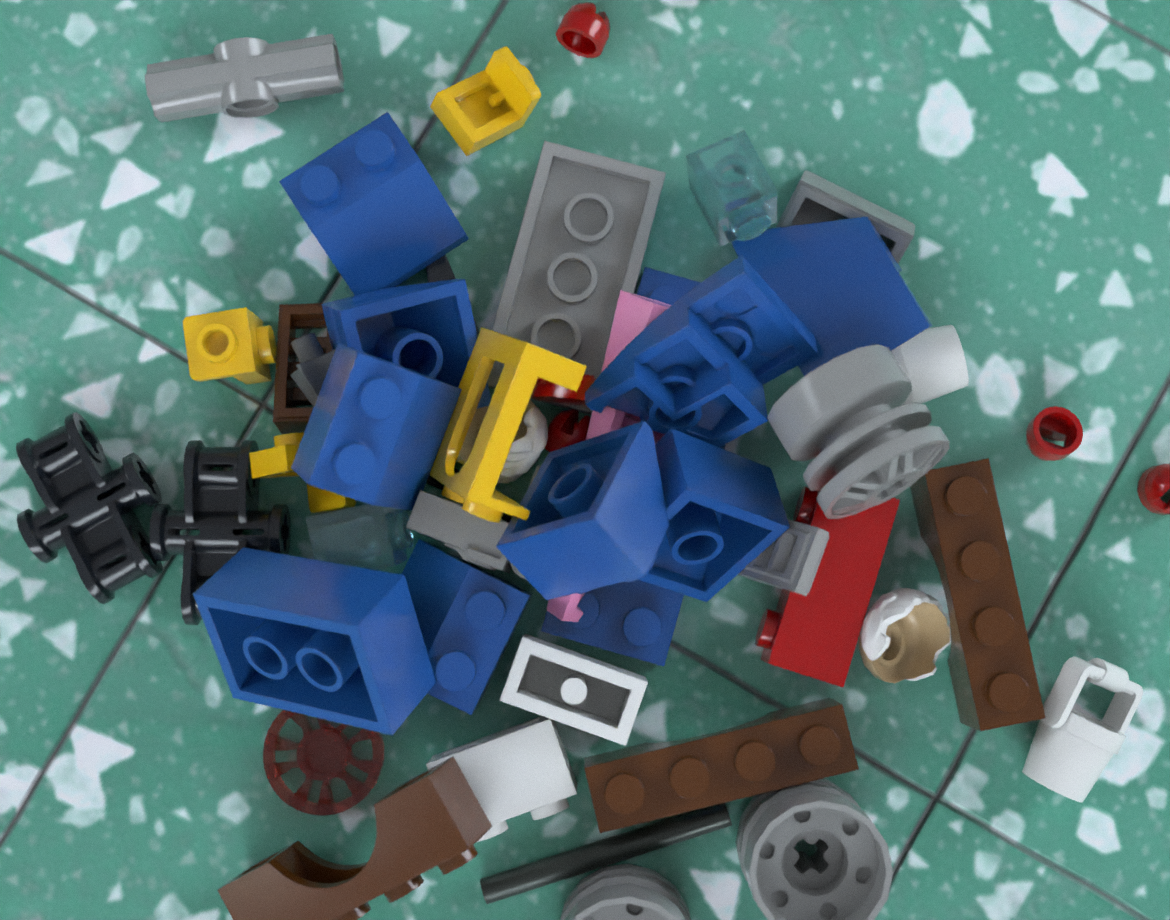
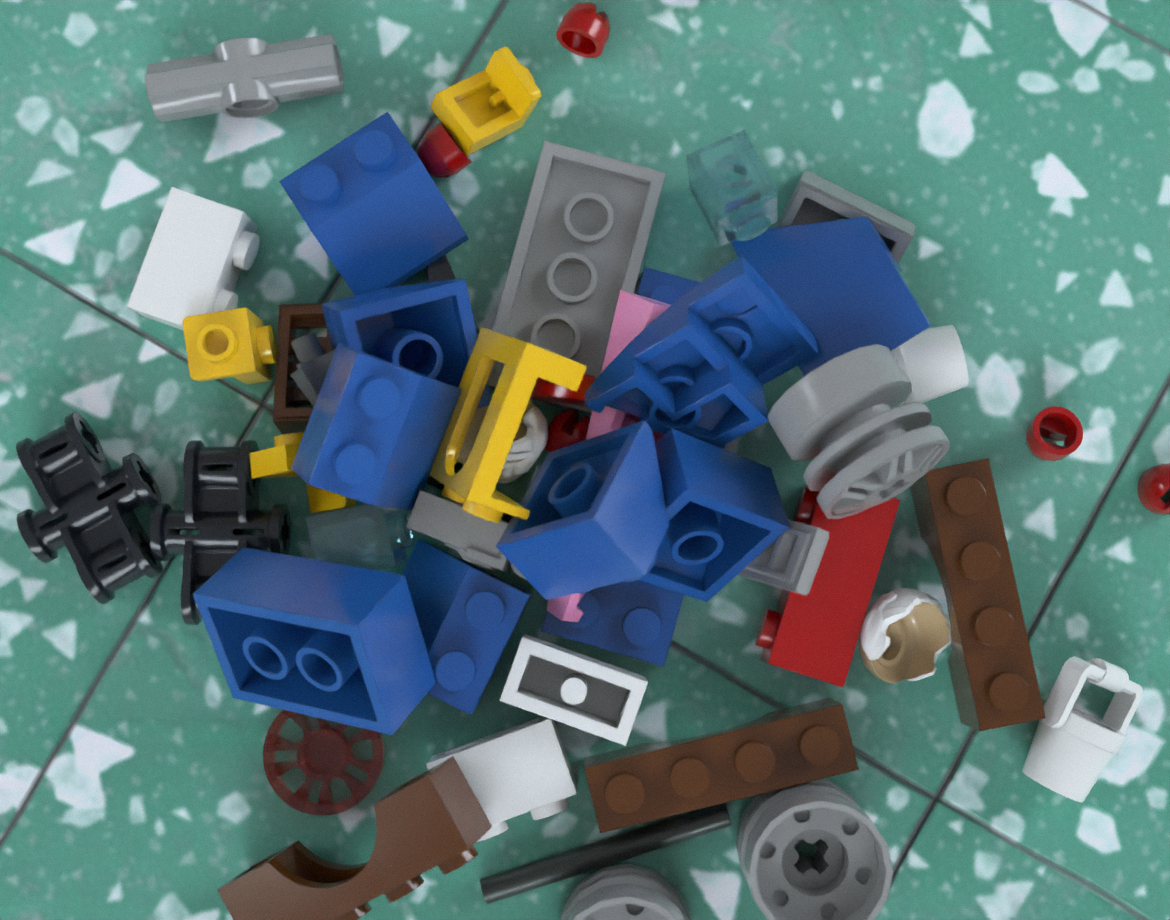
none -> white brick [127,187,260,330]
none -> red hinge [417,122,472,178]

